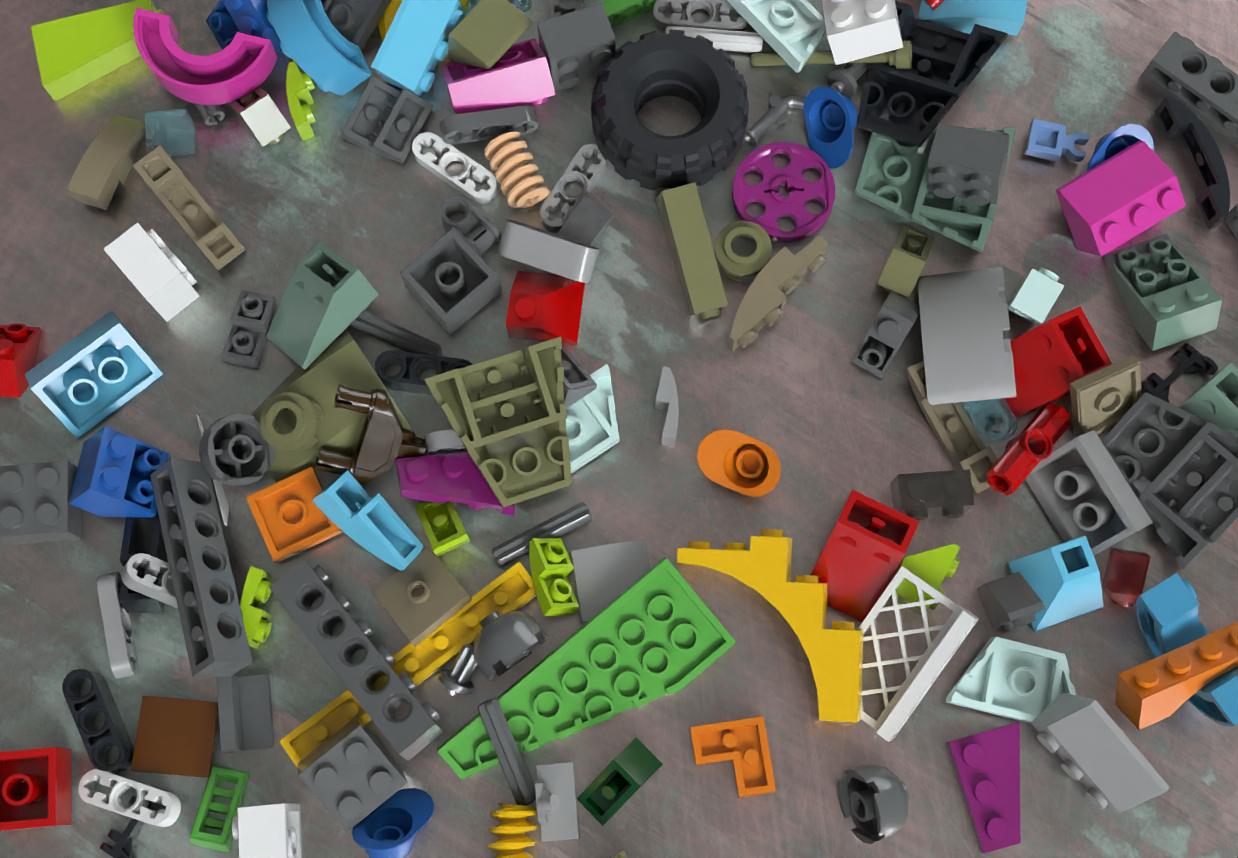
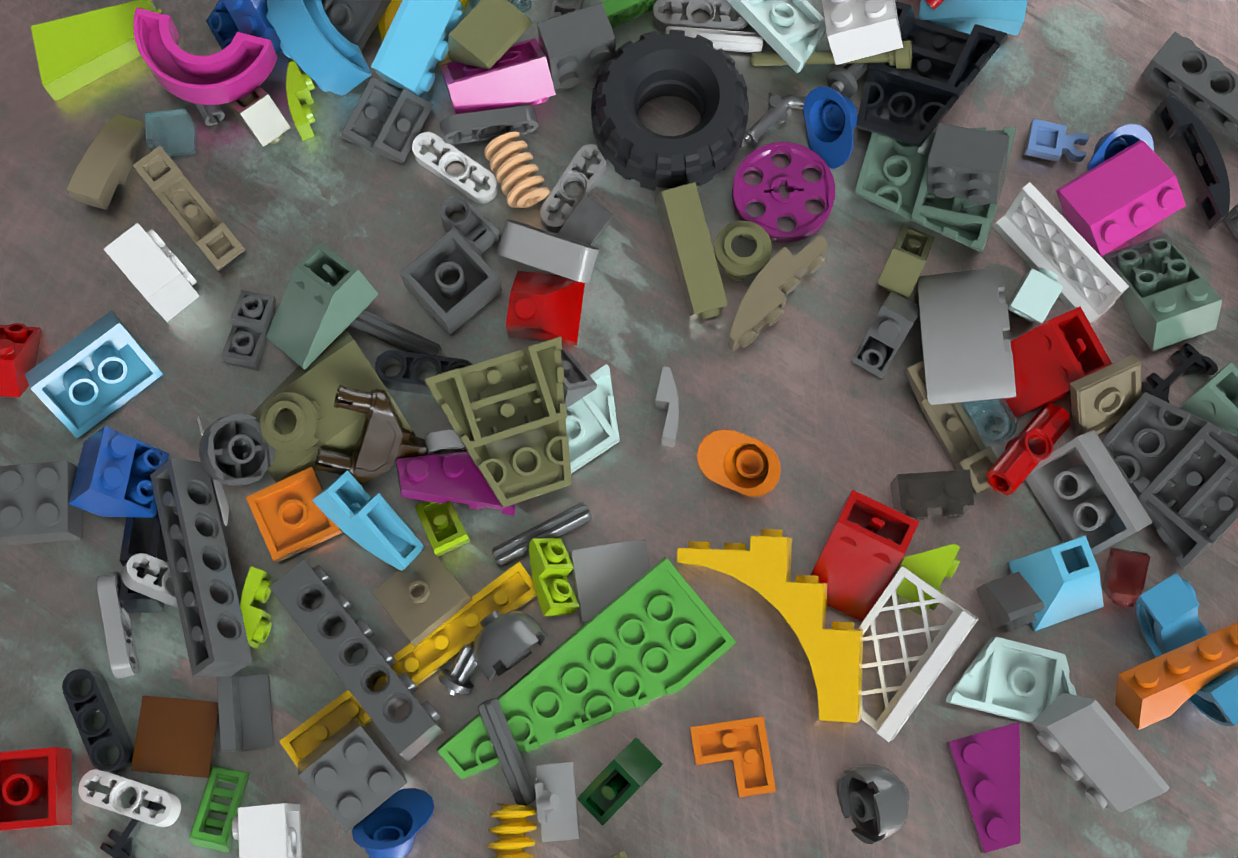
none -> white fence [993,182,1129,324]

